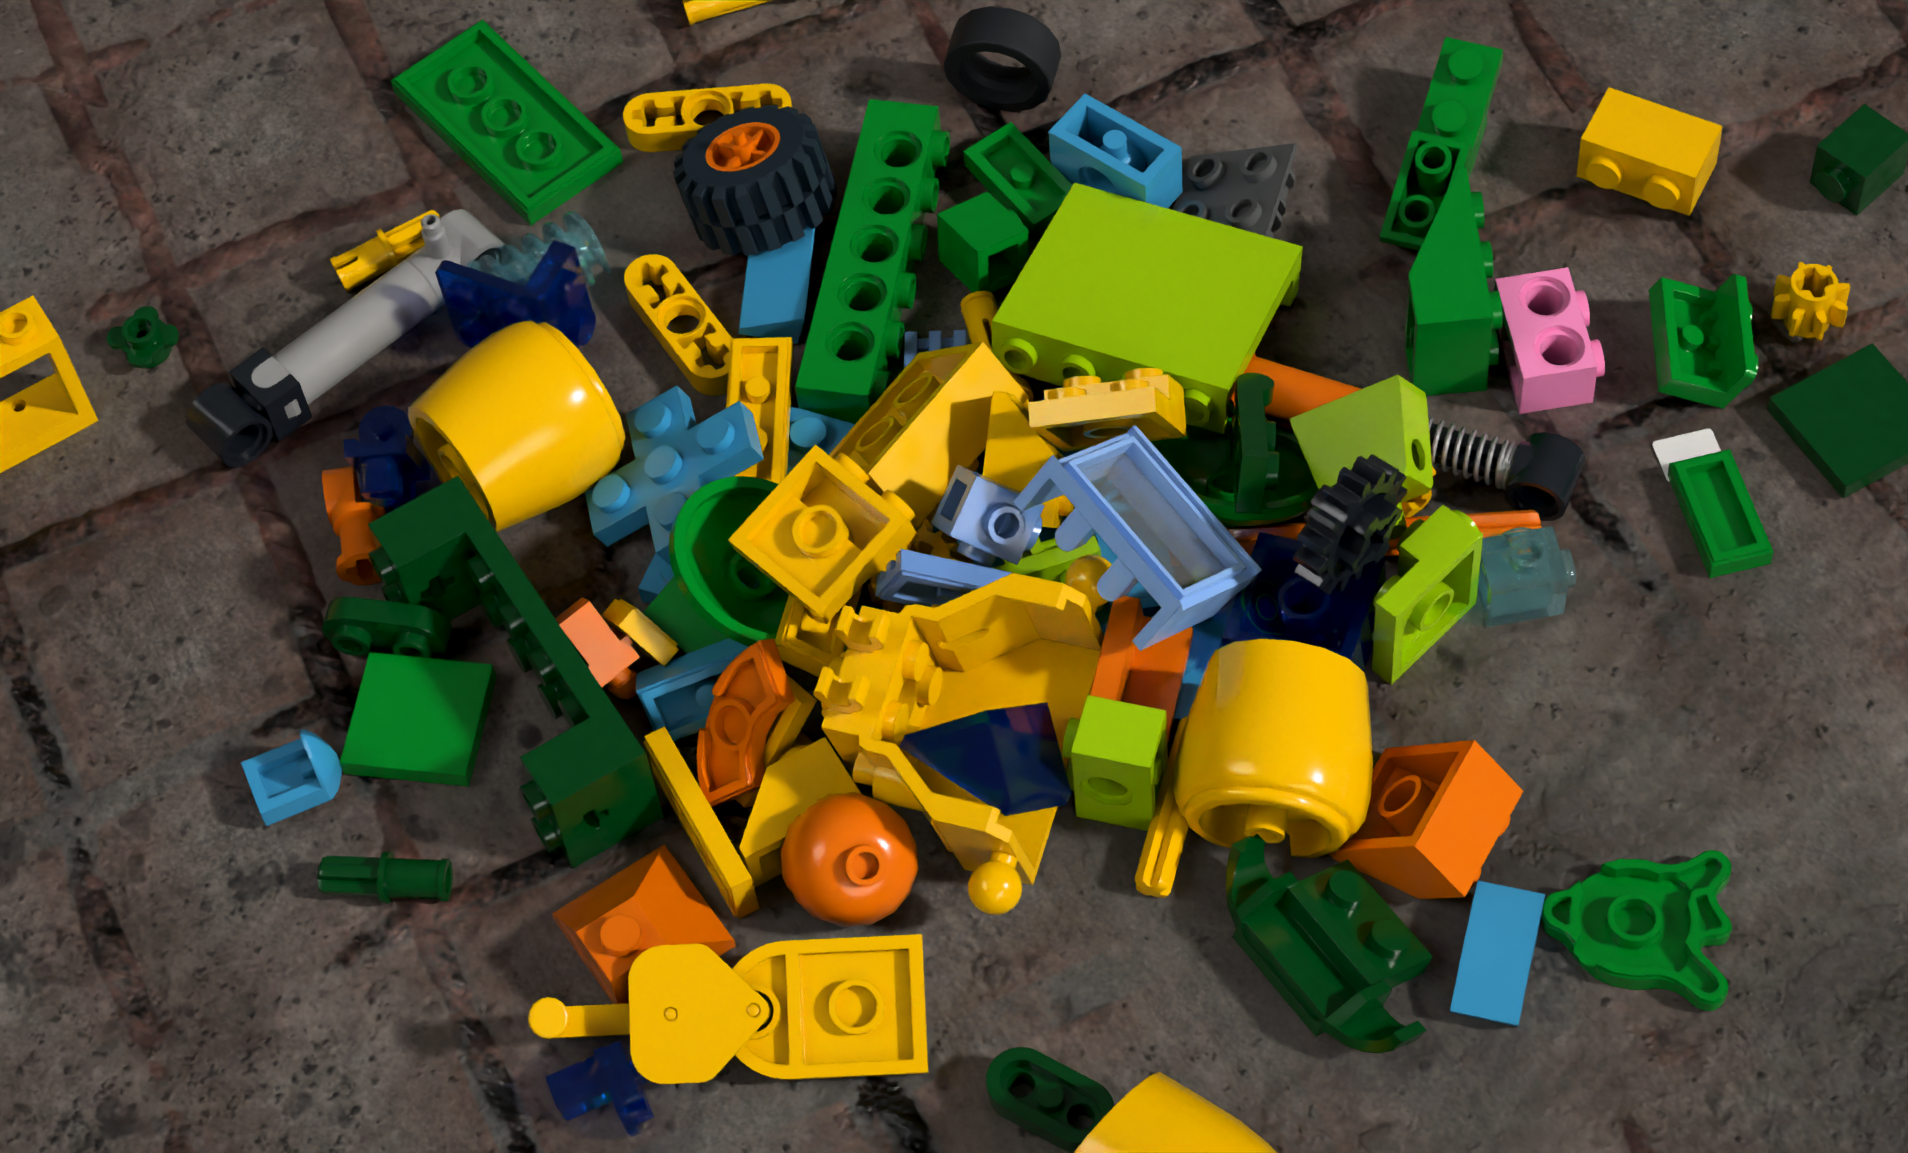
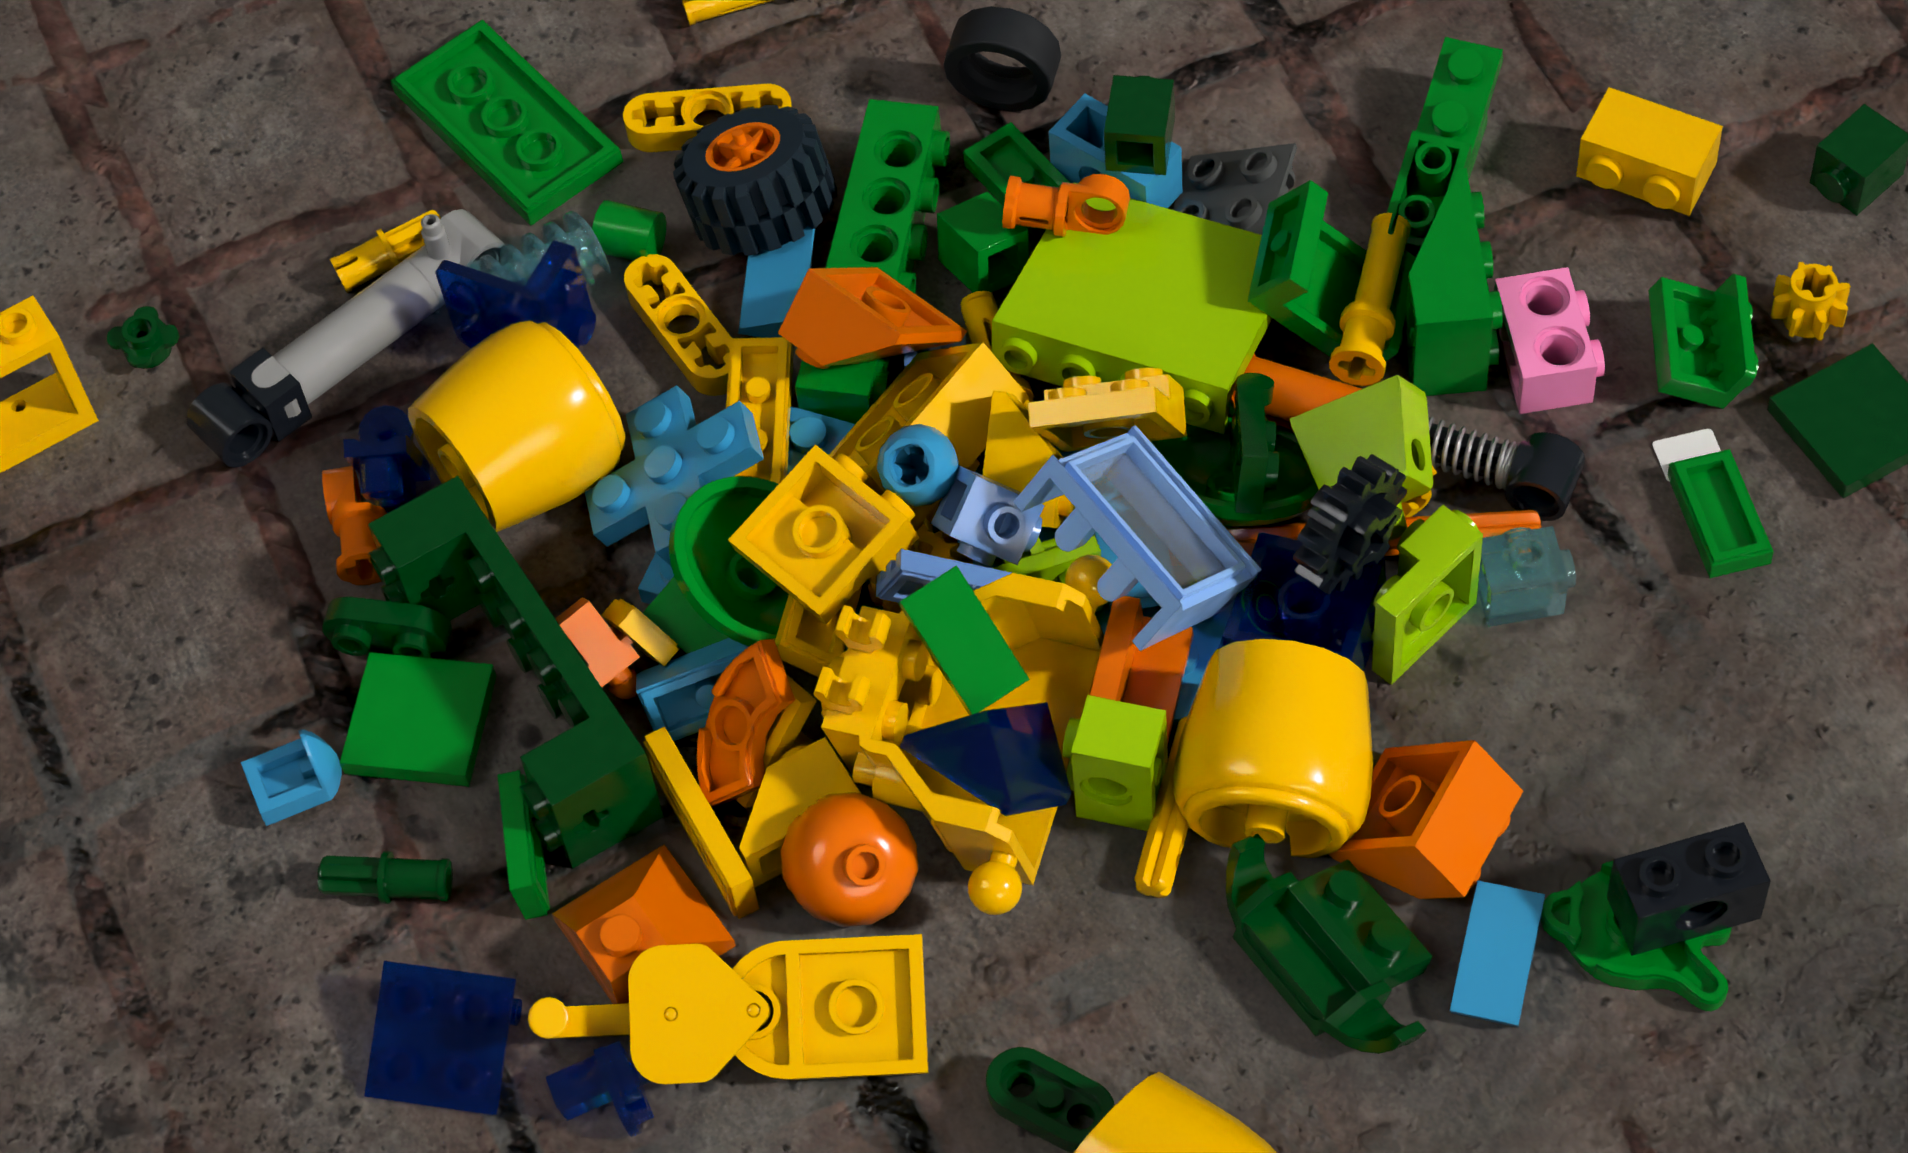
none -> clear blue hinge [364,961,522,1115]
none -> green tile [497,770,550,920]
none -> green piece [591,200,667,261]
none -> orange slope [778,267,967,369]
none -> dark azure piece [877,424,959,507]
none -> green tile [898,565,1030,717]
none -> orange connector [1002,174,1130,237]
none -> dark green brick [1104,75,1175,175]
none -> green panel [1248,180,1416,361]
none -> yellow pin [1329,213,1411,386]
none -> black brick [1607,822,1771,956]

